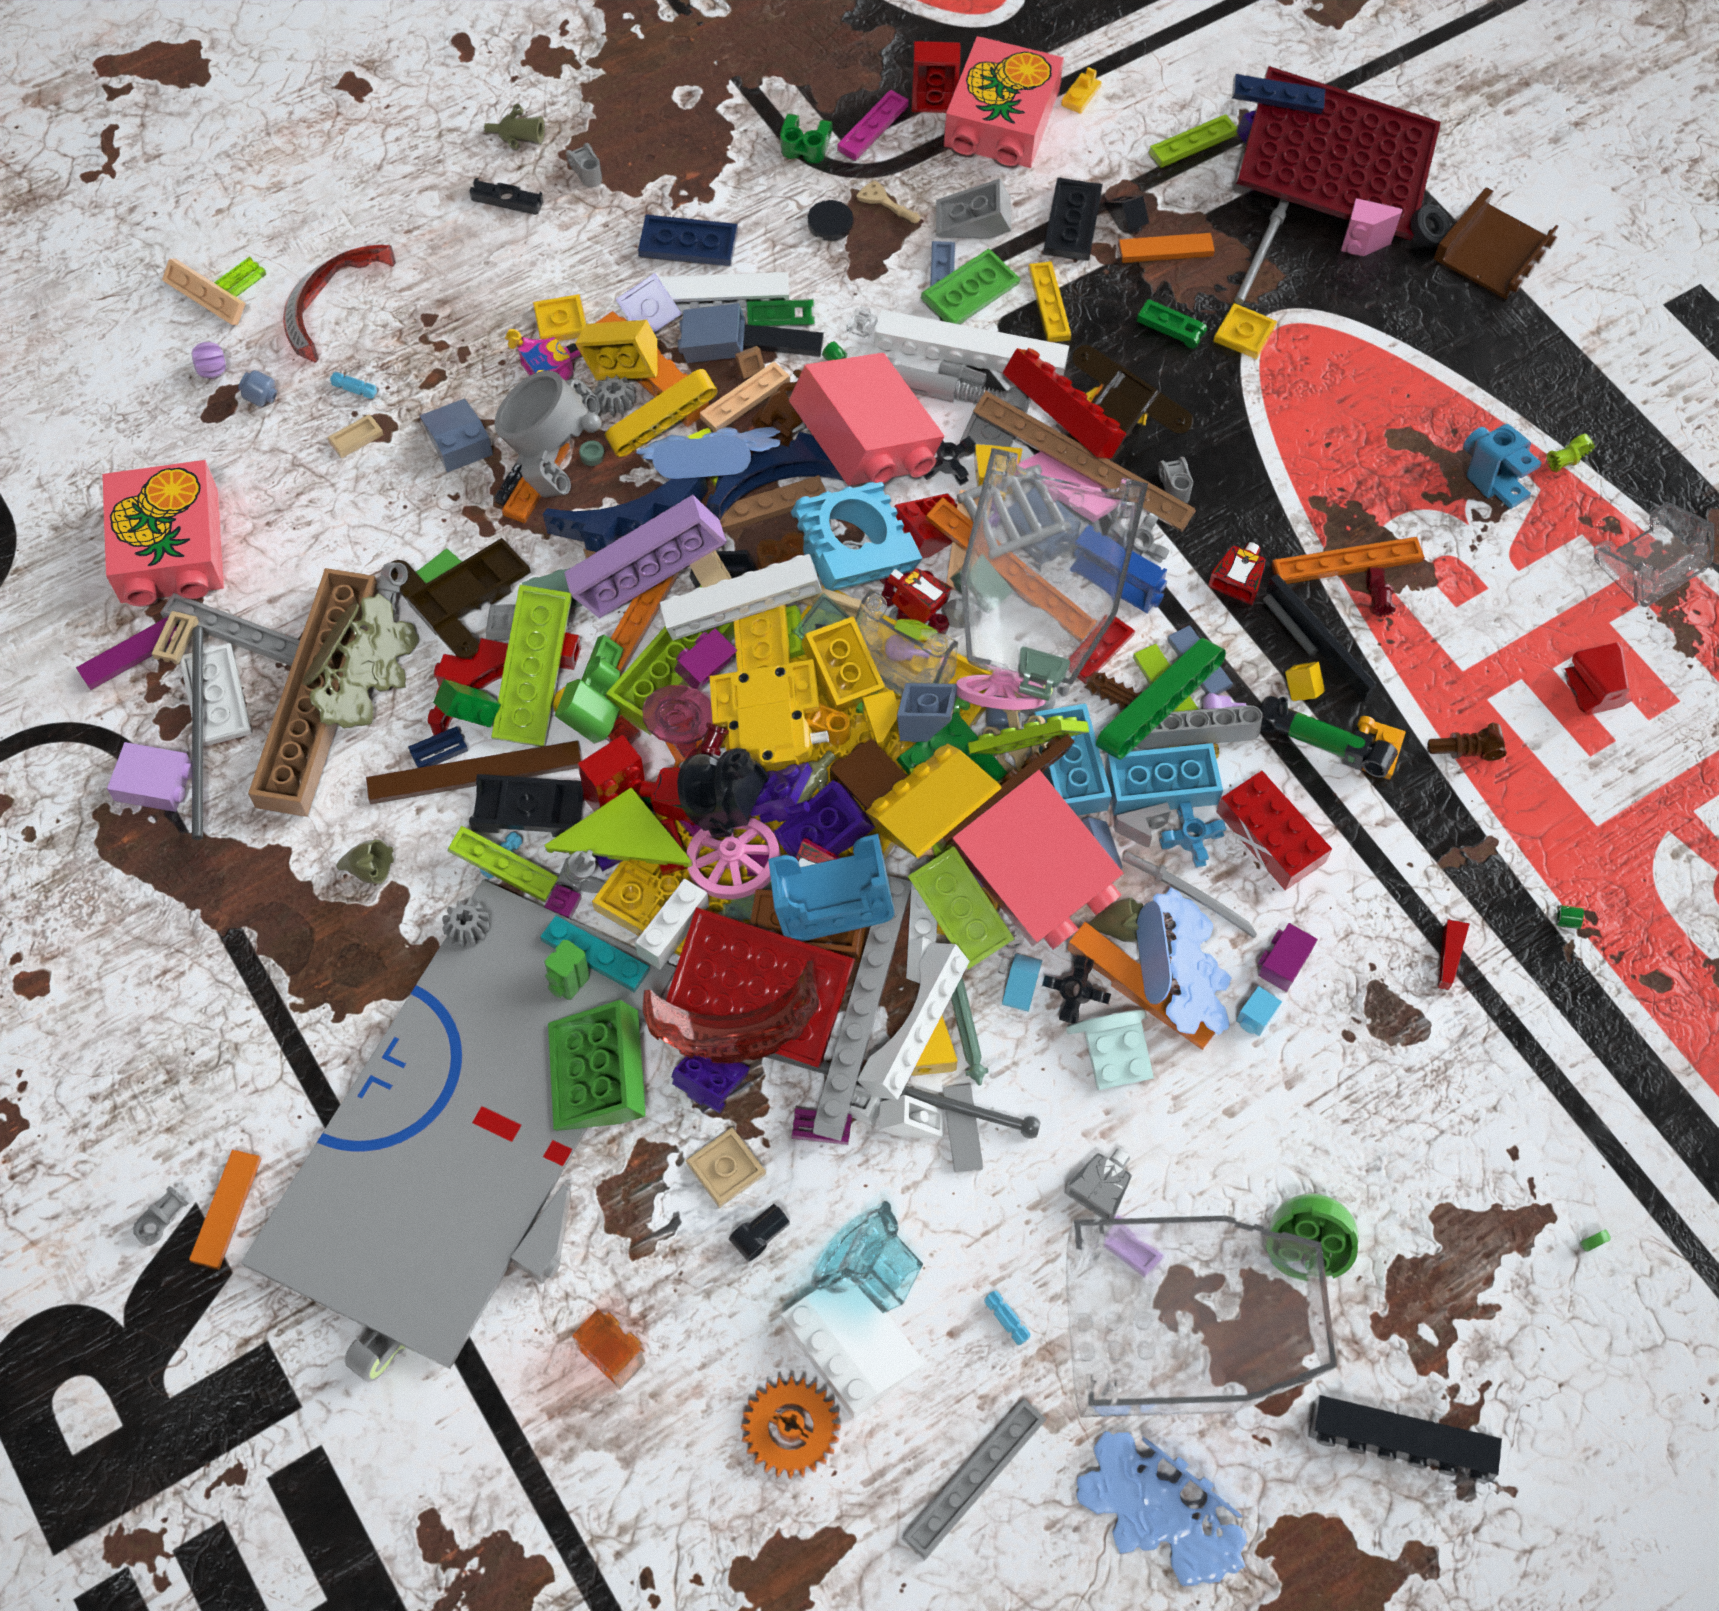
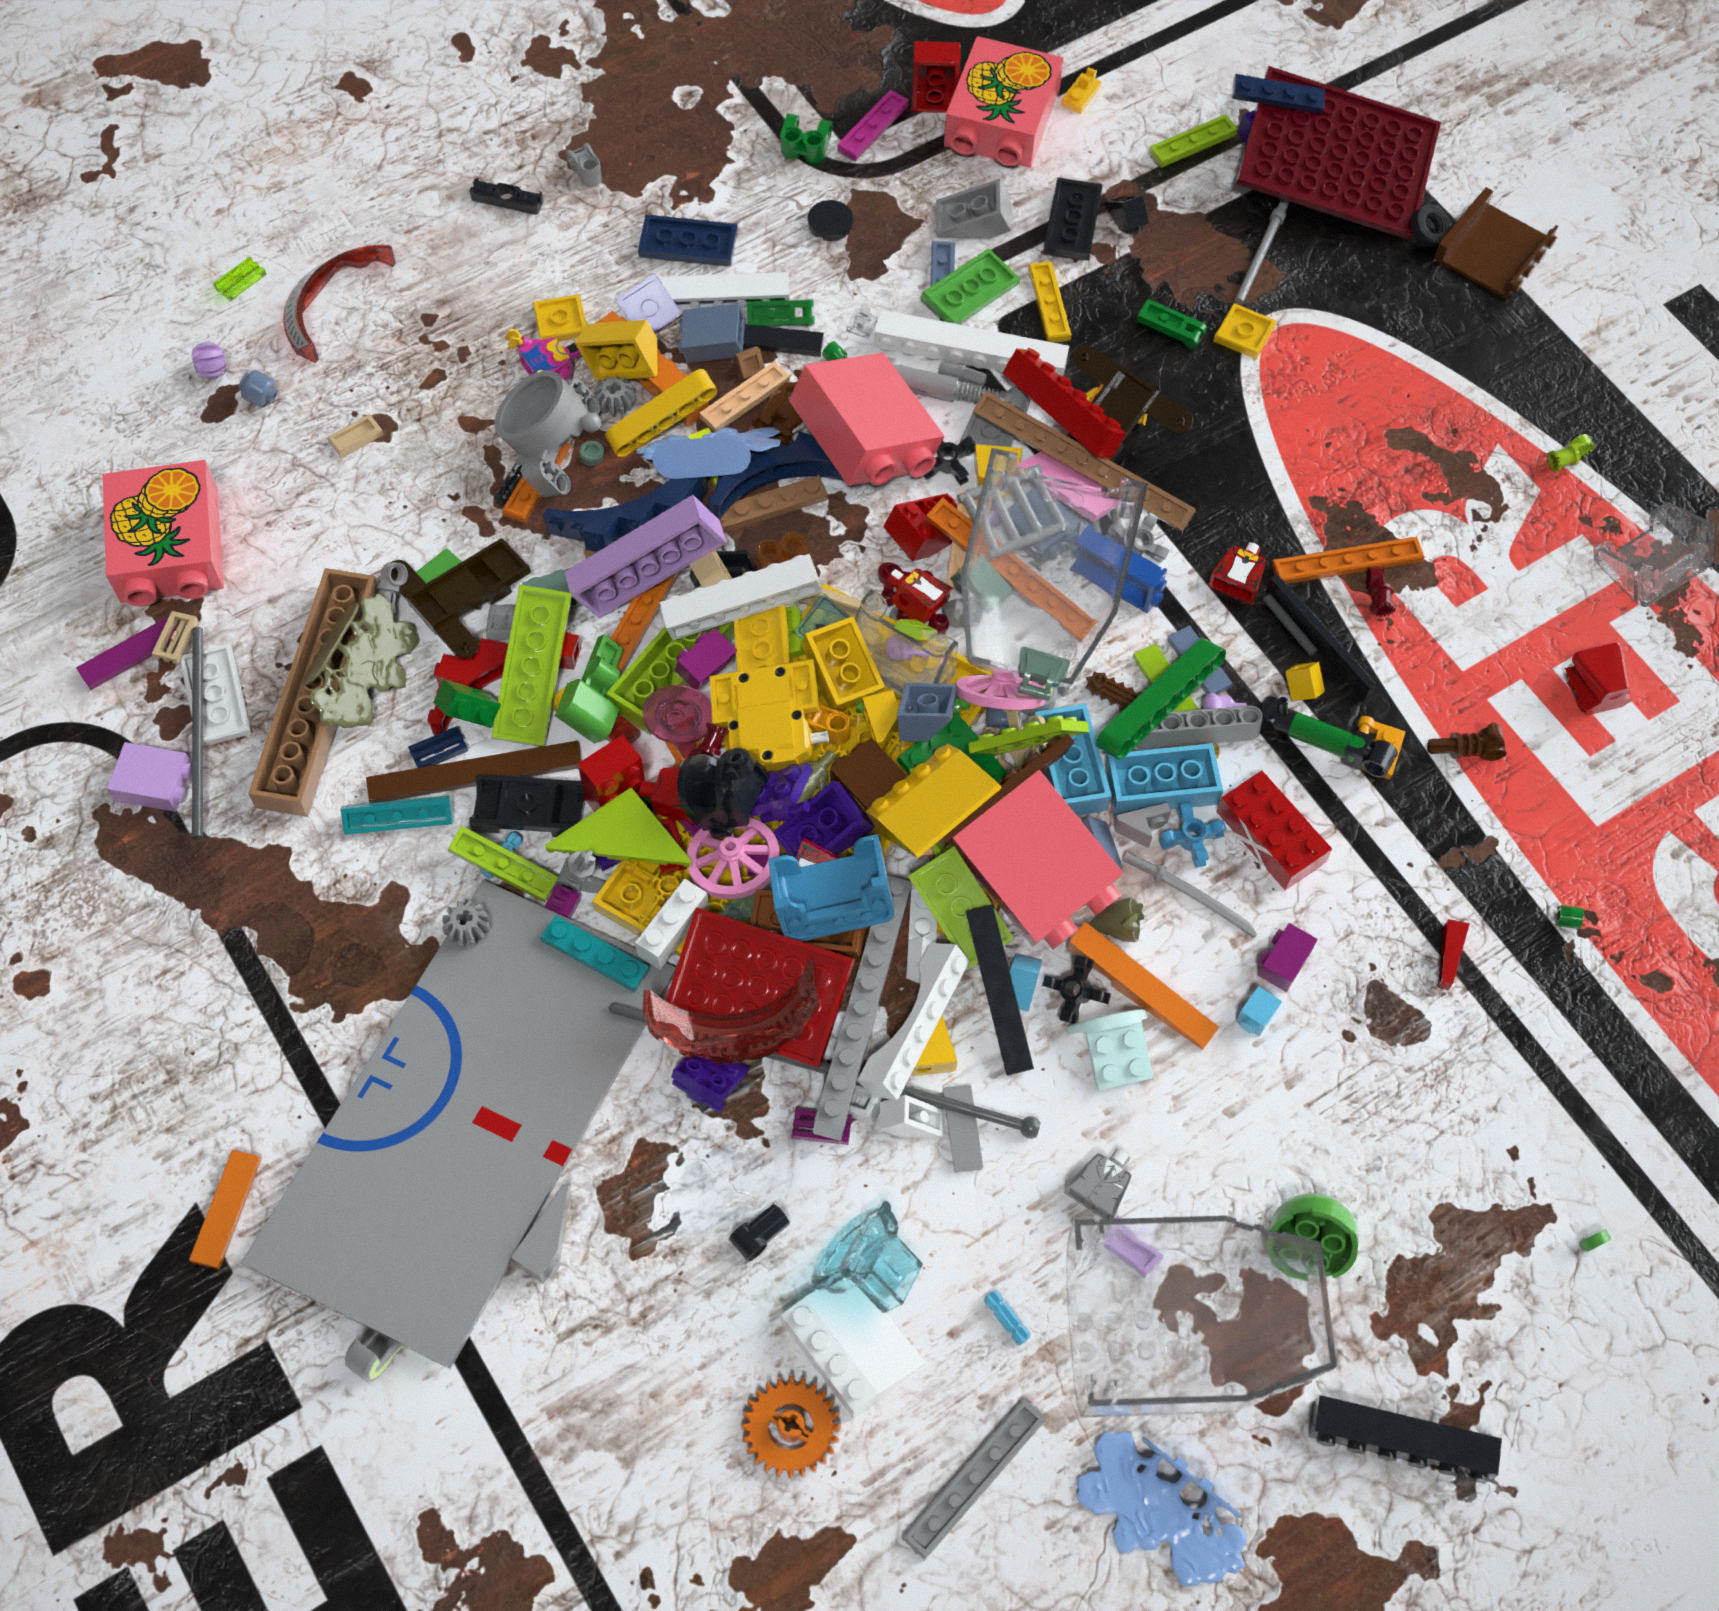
light grey connector [133,1186,189,1245] -> none
light grey tile [160,593,300,666] -> none
light nougat plate [162,258,246,325] -> none
medium azure axle [330,372,377,399] -> none
olive hat [336,839,394,884] -> none
sand blue slope [419,398,493,473] -> none
olive piece [484,104,545,150] -> none
bright green brick [544,939,590,1000] -> none
bright green slope [548,1000,646,1131] -> none
clear orange brick [572,1309,646,1390] -> none
tan tile [685,1127,766,1208] -> none
medium azure hose [791,482,922,591] -> none
tan piece [857,181,920,224] -> none
sand green wheel [951,978,989,1086] -> none
red tile [1069,616,1135,684] -> none
orange tile [1118,233,1215,263] -> none
light blue plant [1137,887,1232,1035] -> none
light grey piece [1158,457,1193,503] -> none
bright pink slope [1341,198,1402,256] -> none
dark azure piece [1463,424,1542,509] -> none
none -> teal plate [340,795,454,835]
none -> black tile [966,905,1034,1076]

